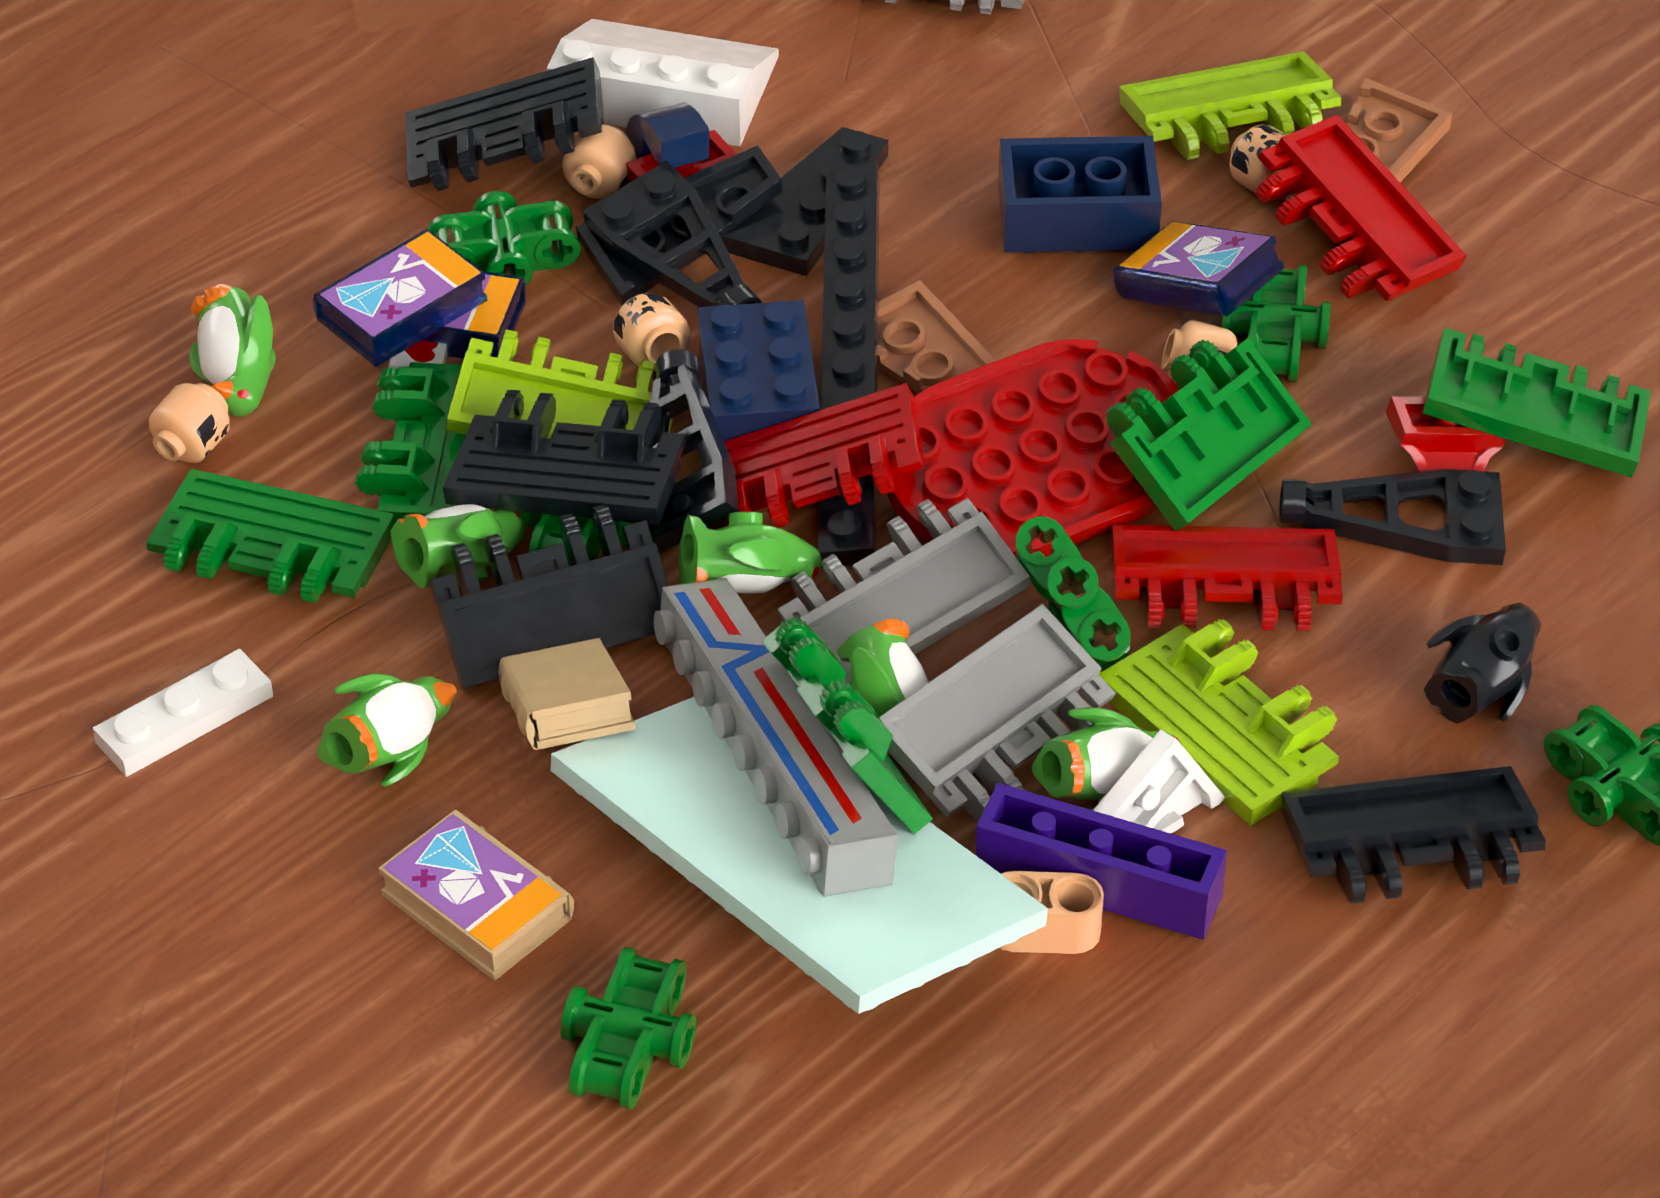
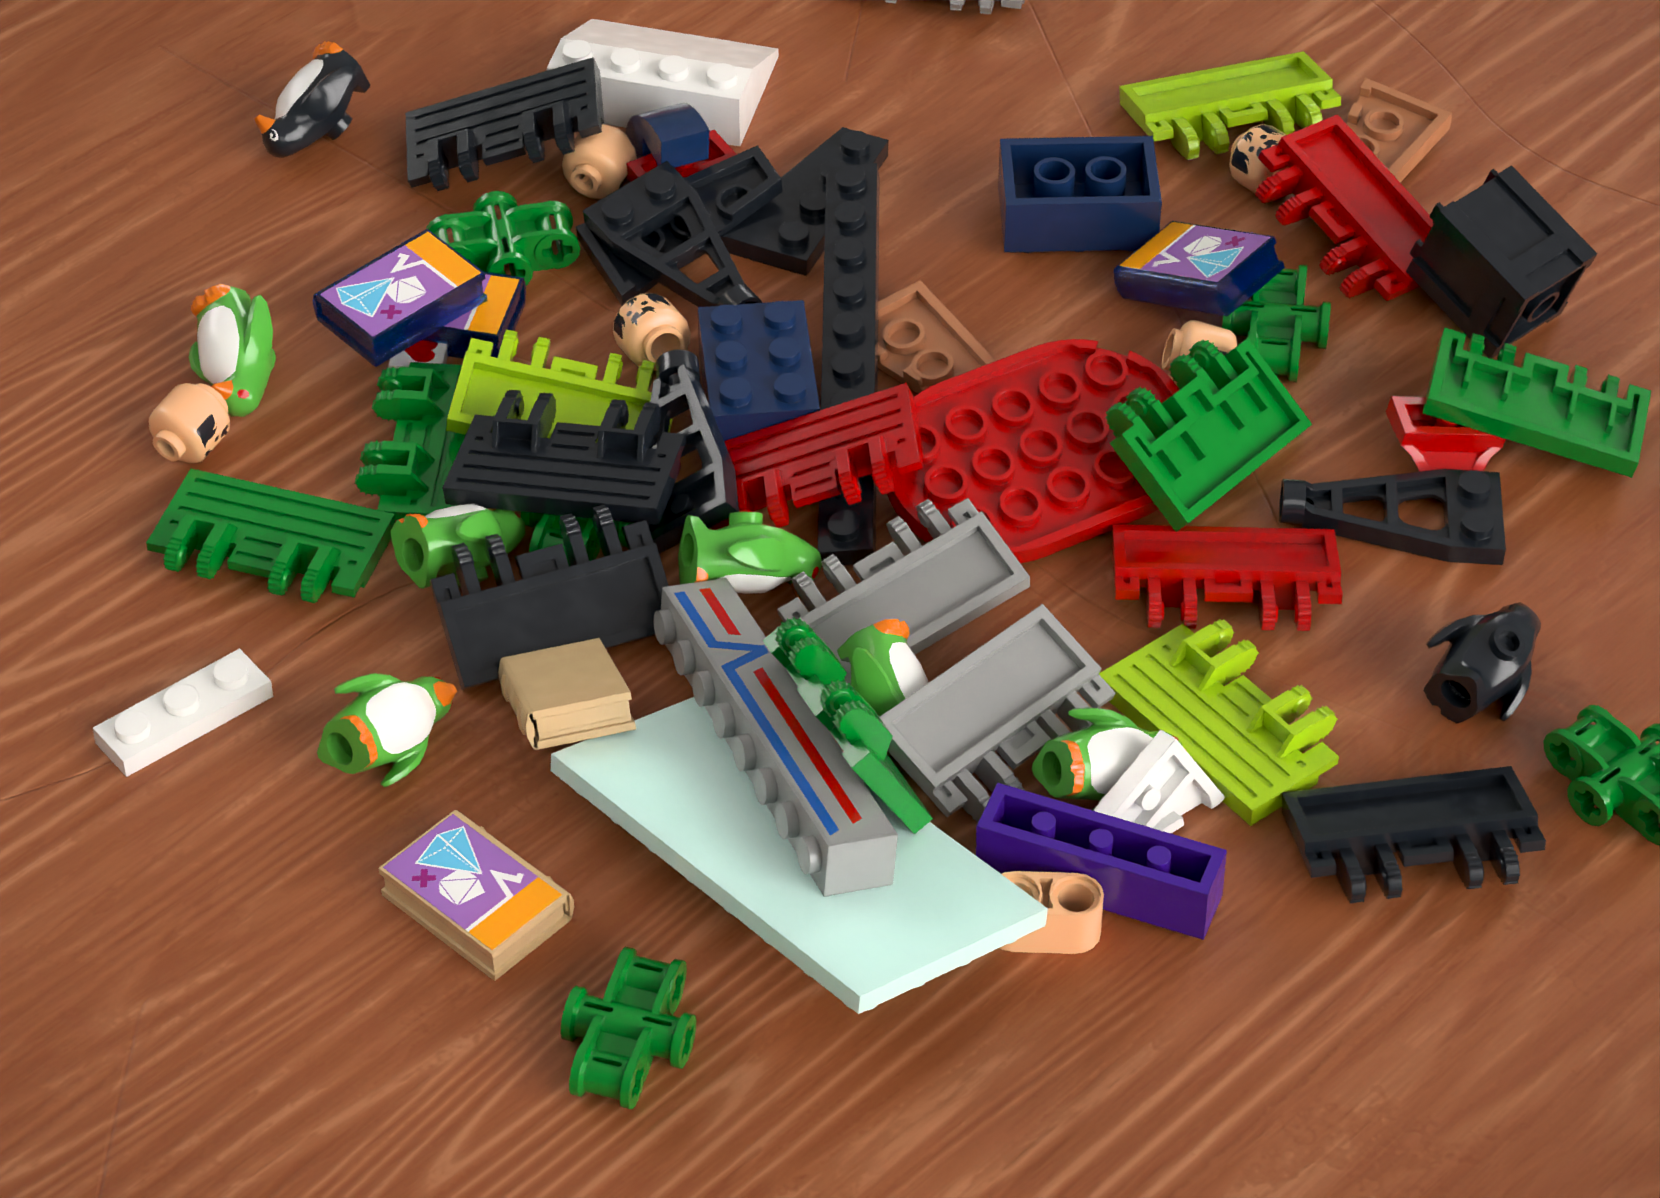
green axle [1016,516,1130,671] -> none
none -> black animal [254,41,370,158]
none -> black container [1406,165,1597,359]

